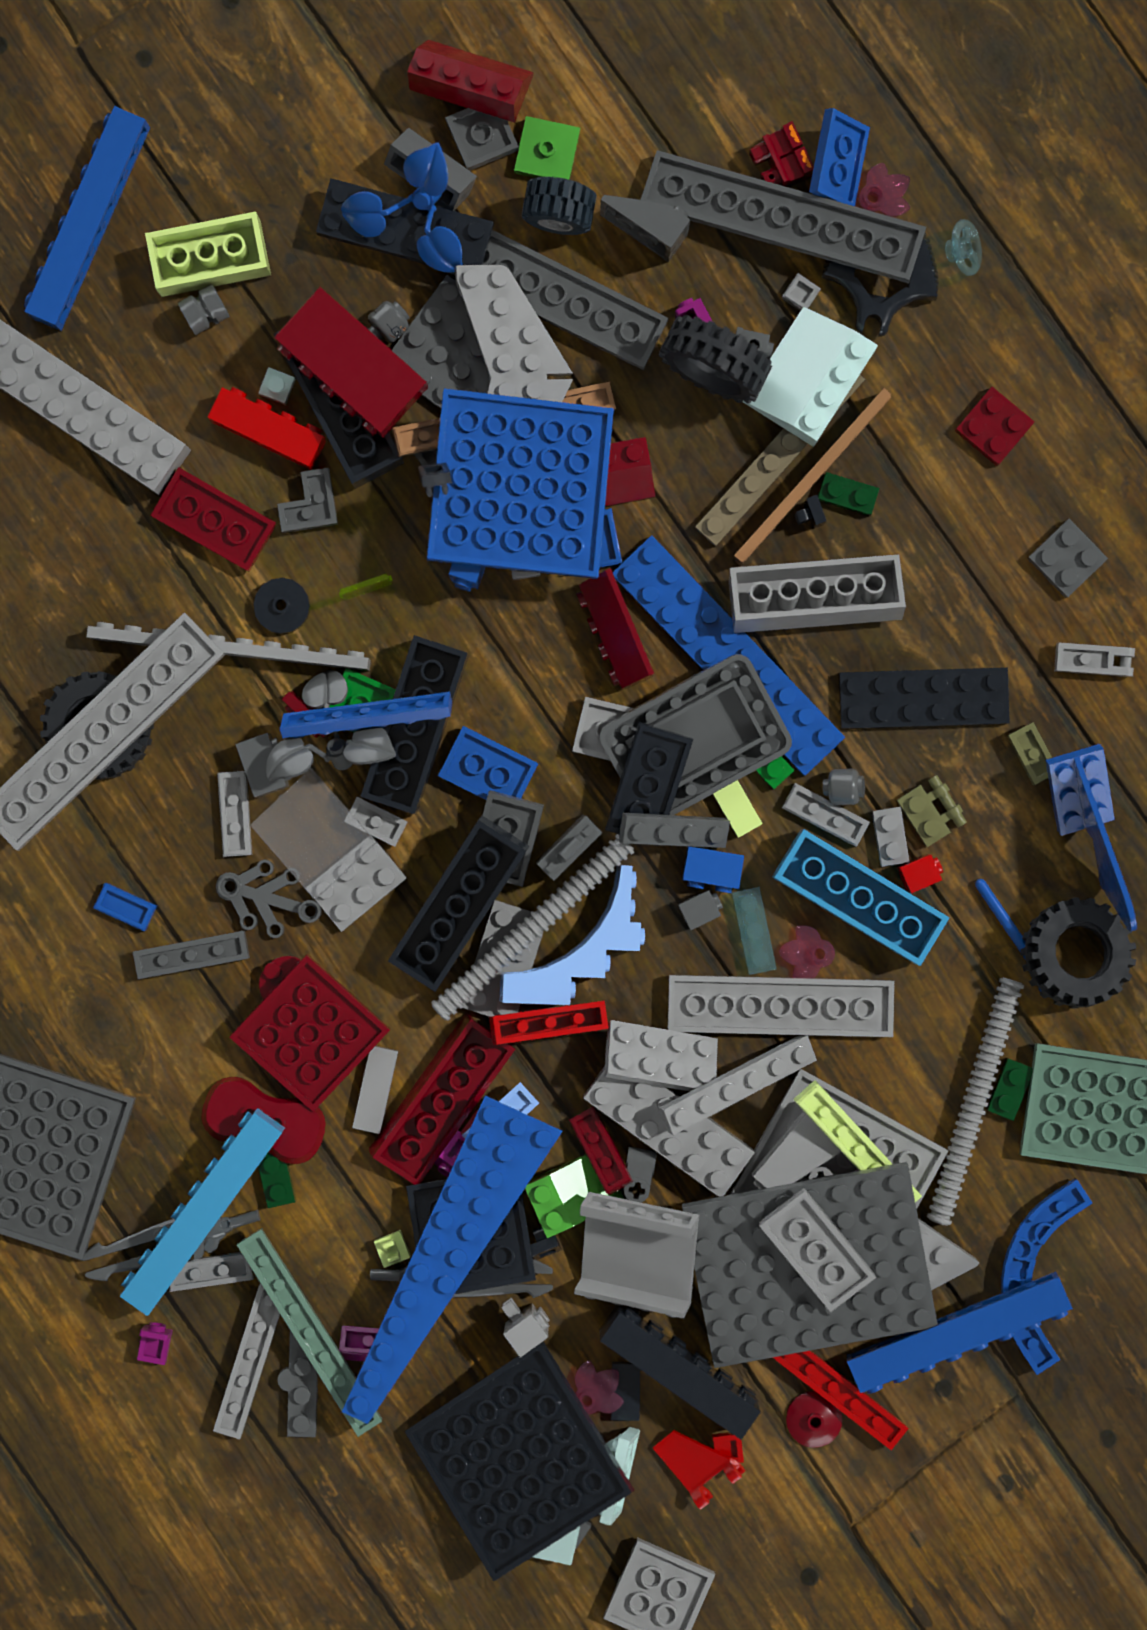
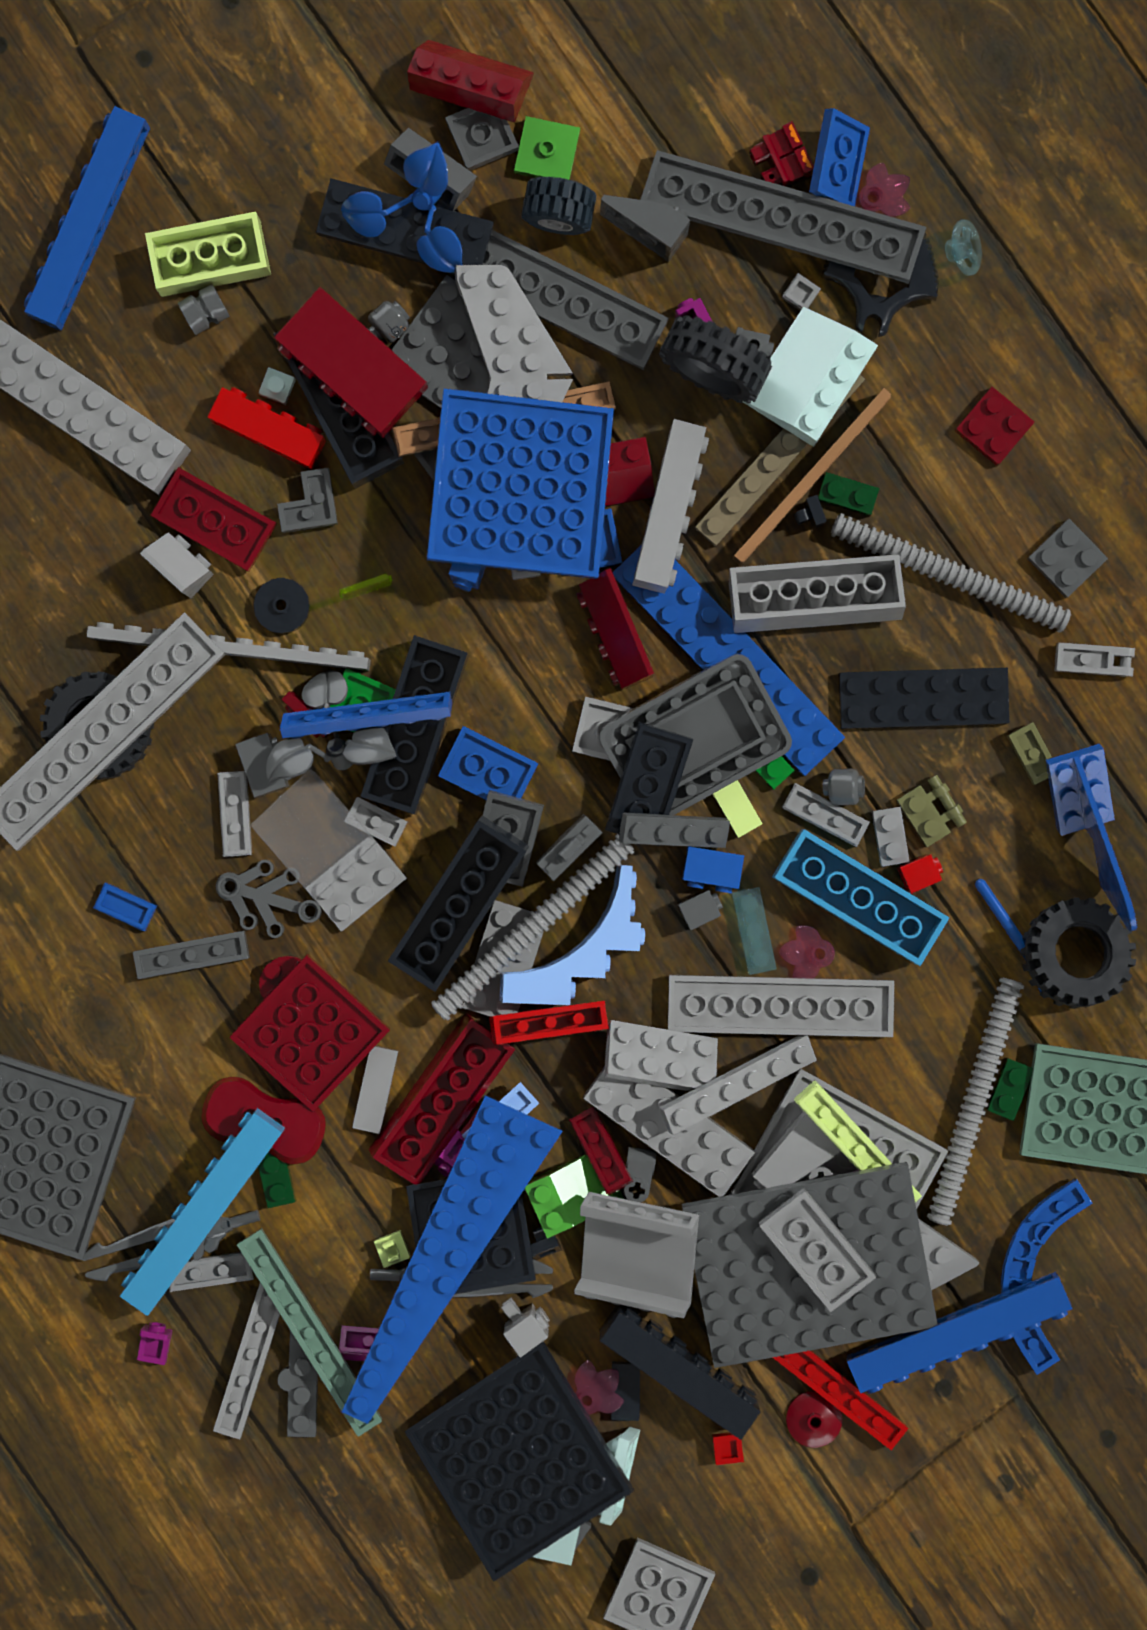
black tile [418,462,452,497] -> none
red flag [653,1430,745,1510] -> none
none -> light grey slope [140,533,214,598]
none -> light grey brick [632,419,709,594]
none -> light grey piece [831,513,1071,633]

